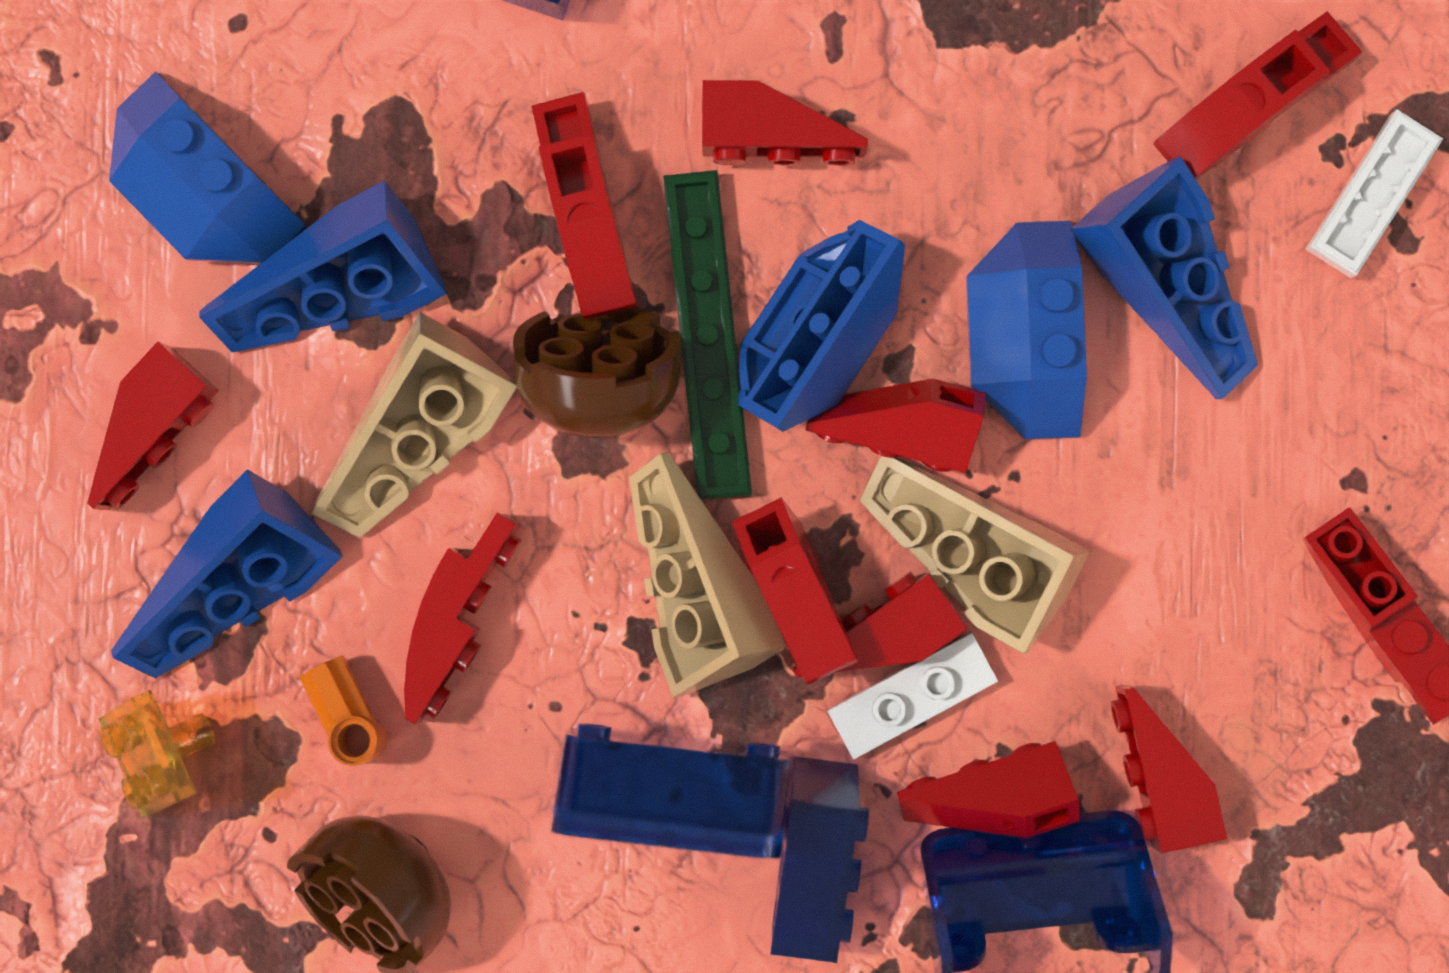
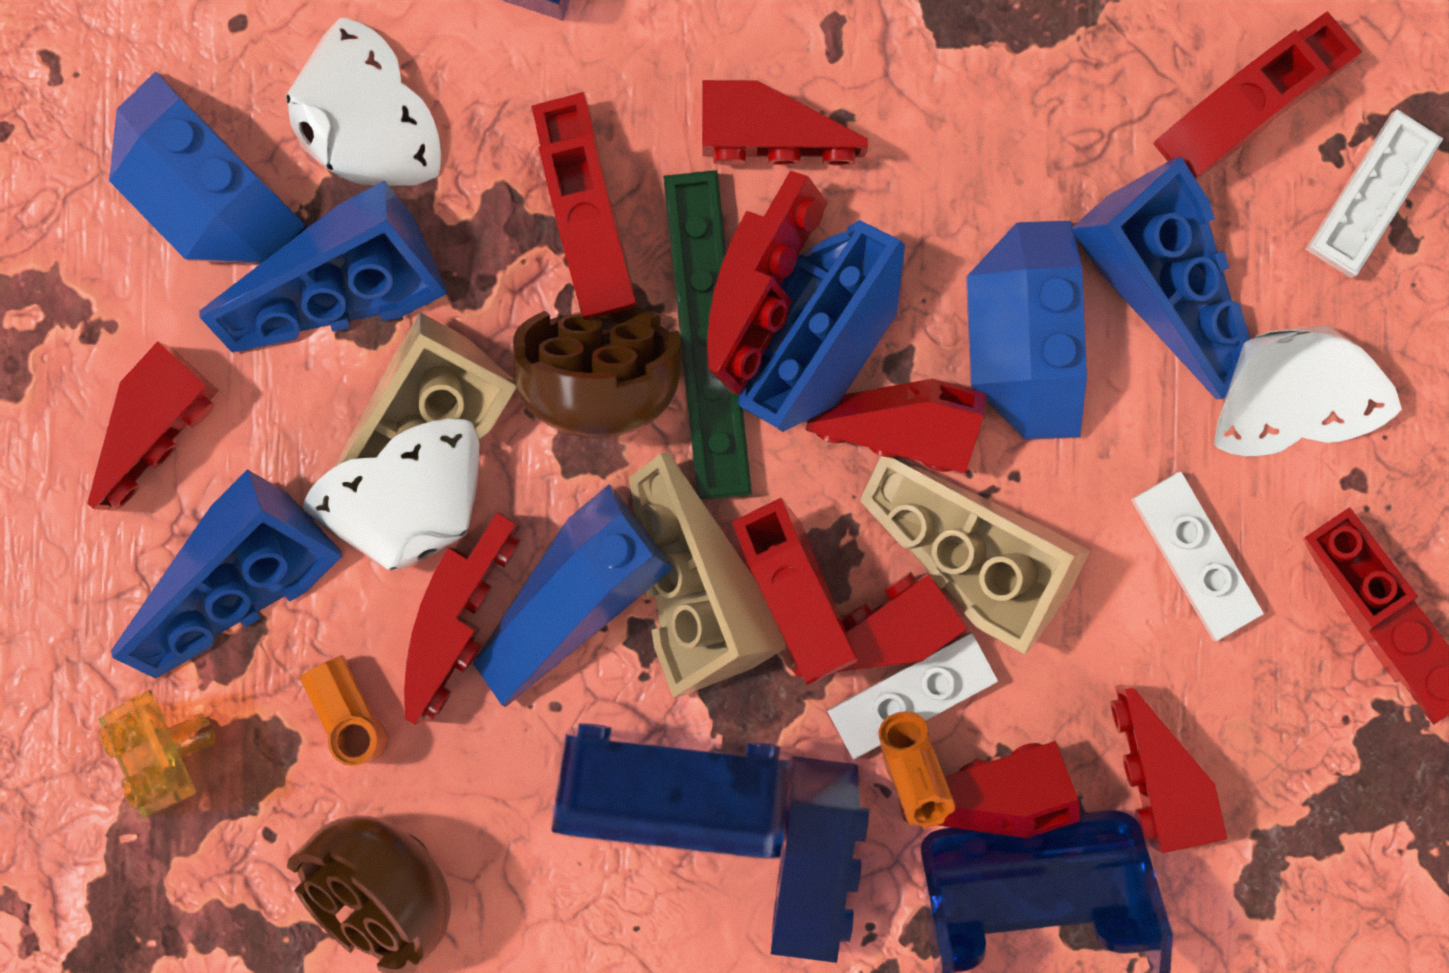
none -> white piece [286,18,441,186]
none -> white piece [303,419,480,571]
none -> blue wedge [473,484,674,707]
none -> red slope [707,170,828,396]
none -> orange piece [878,711,955,829]
none -> white plate [1130,471,1264,641]
none -> white piece [1214,325,1402,456]

